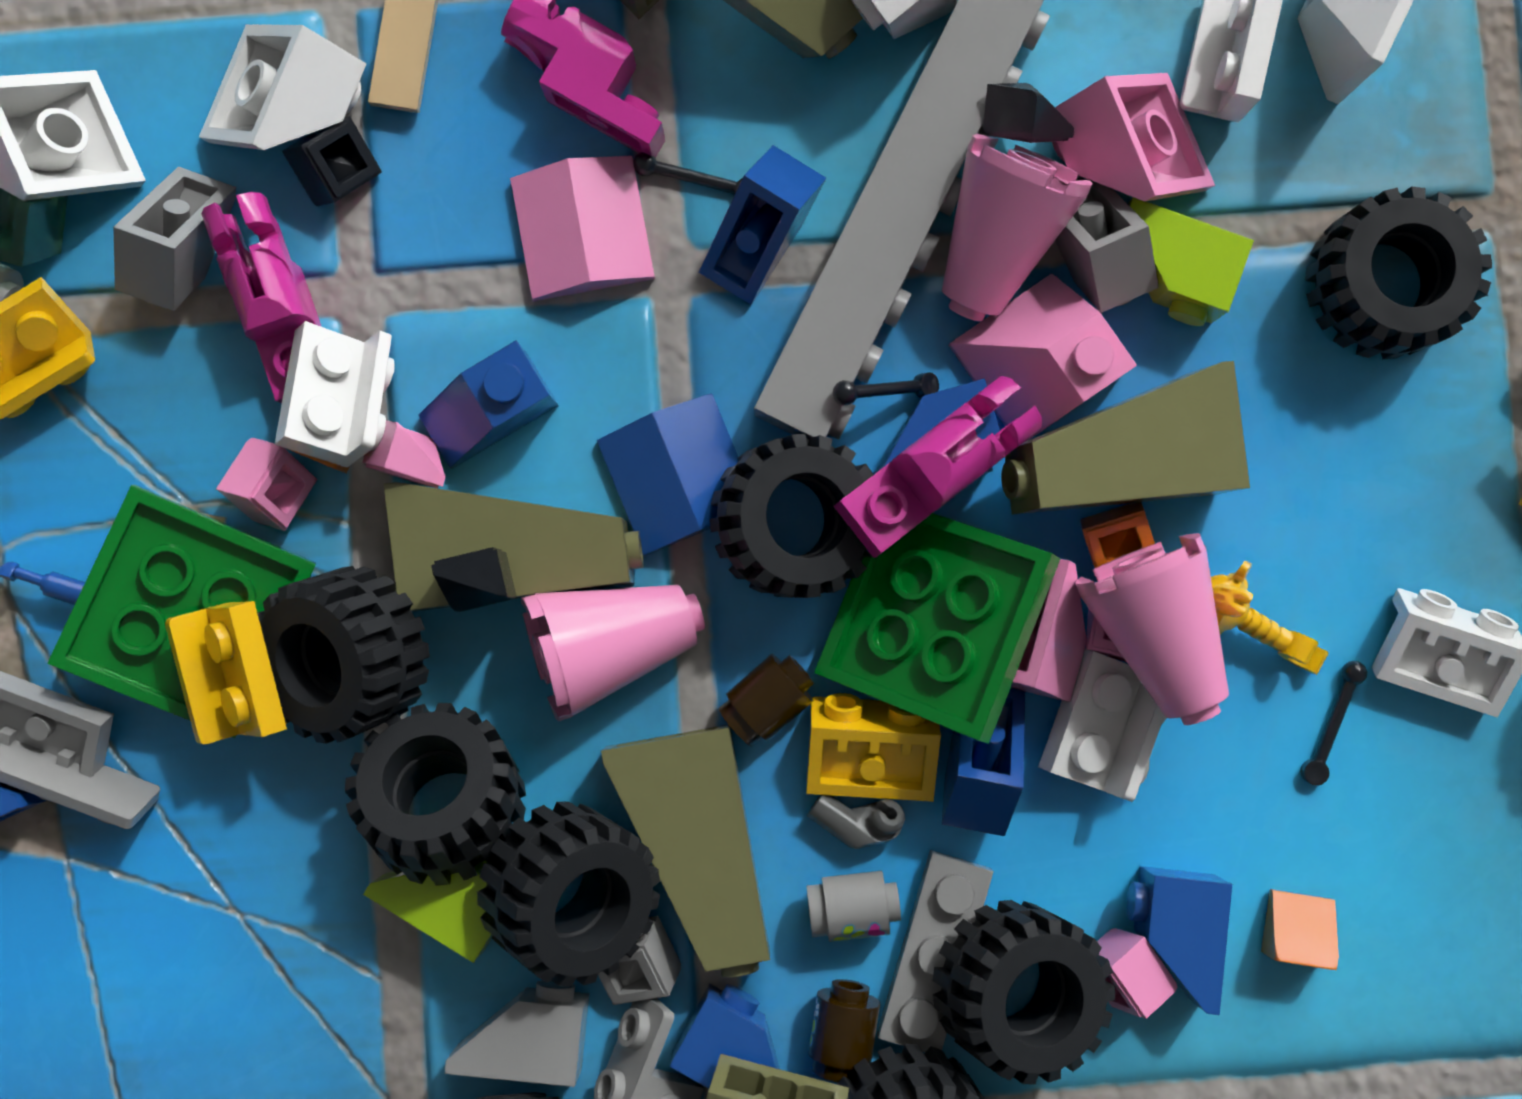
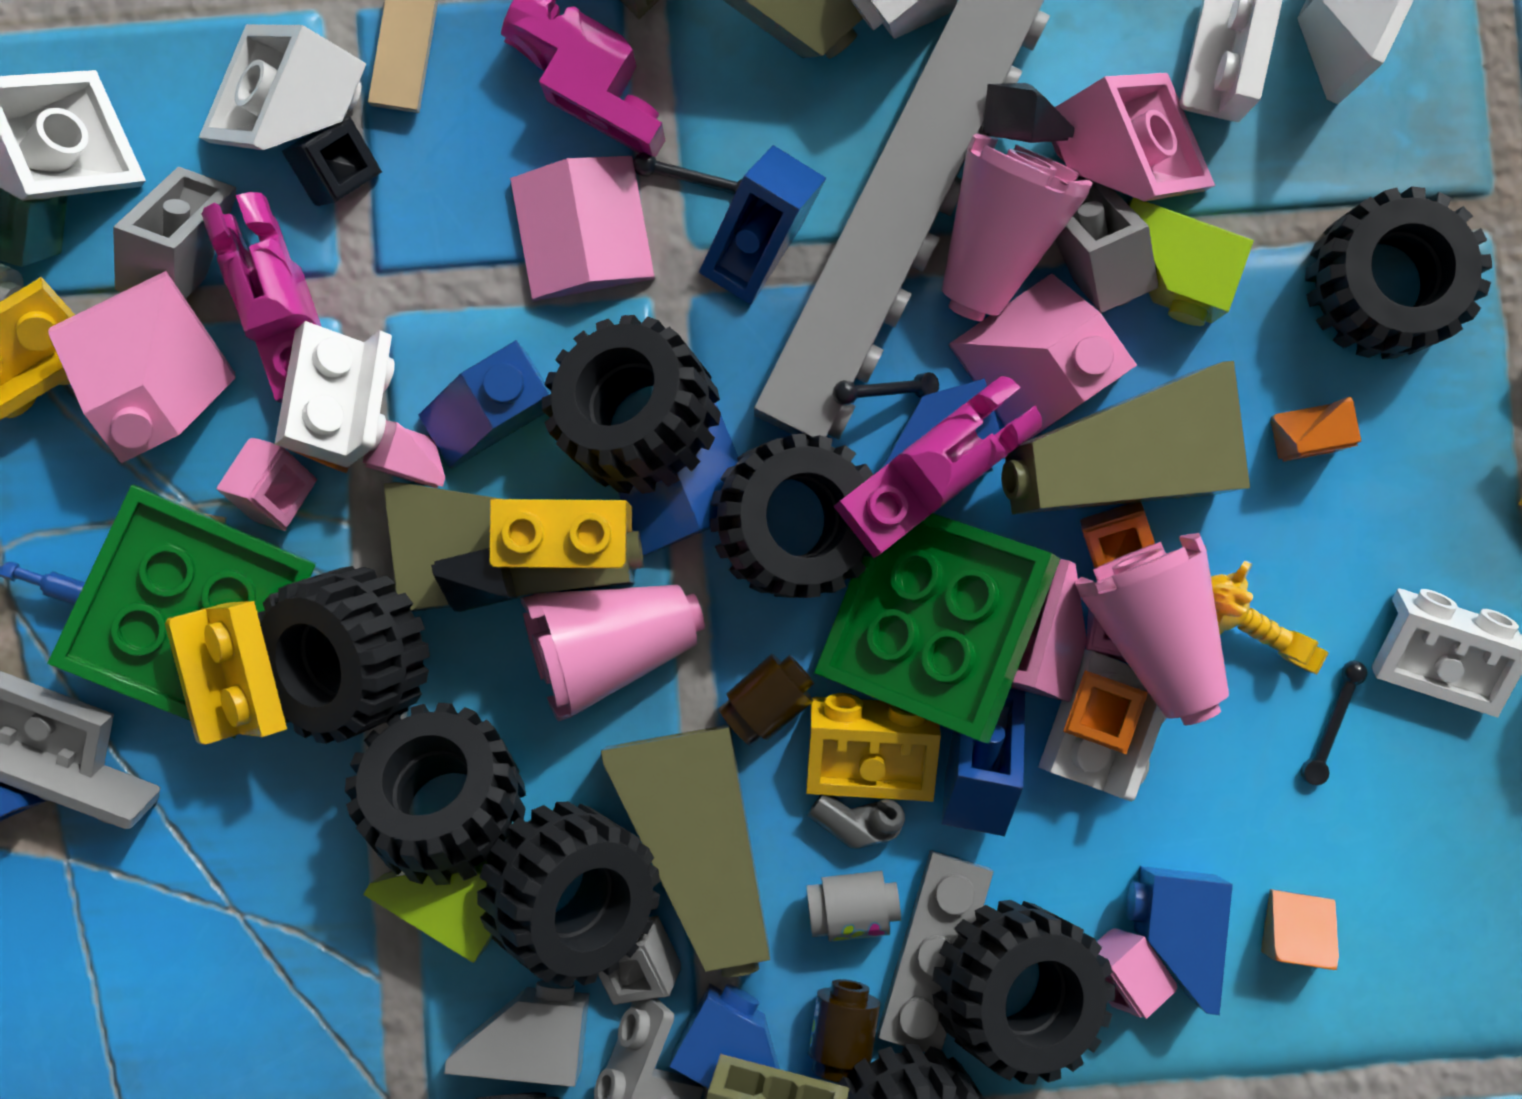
none -> bright pink slope [48,271,236,463]
none -> yellow bracket [490,499,632,568]
none -> black tyre [542,315,721,494]
none -> orange slope [1063,670,1148,754]
none -> orange slope [1271,396,1361,462]

